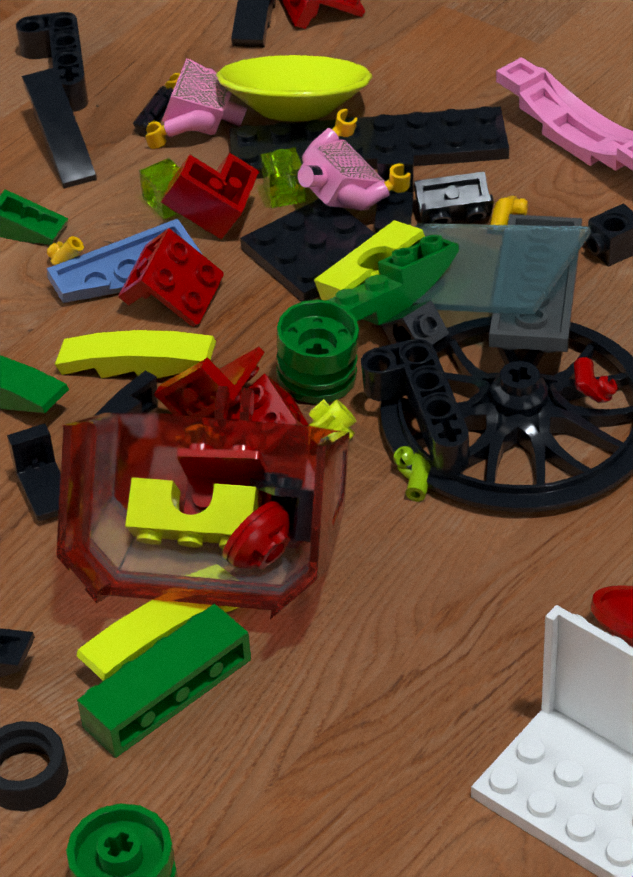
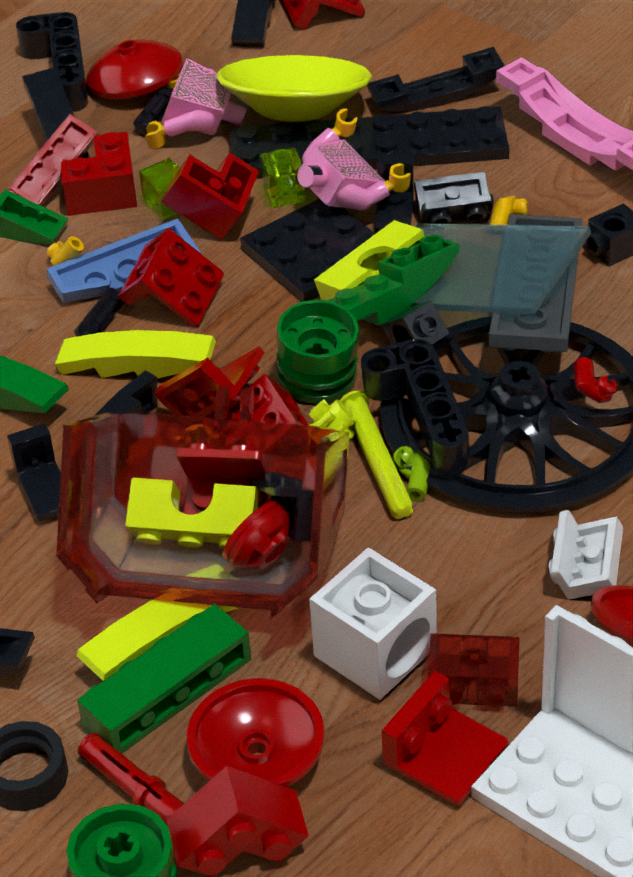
none -> plate [7,114,98,206]
none -> red brick [60,132,137,216]
none -> black axle [74,287,125,337]
none -> red pin [78,733,184,826]
none -> red dish [86,39,183,99]
none -> red brick [167,765,309,877]
none -> red dish [186,678,324,787]
none -> white brick [309,547,437,700]
none -> neon yellow axle [340,390,413,520]
none -> black slope [367,47,505,111]
none -> red bracket [381,670,508,806]
none -> clear red brick [428,633,520,707]
none -> white bracket [549,510,623,600]

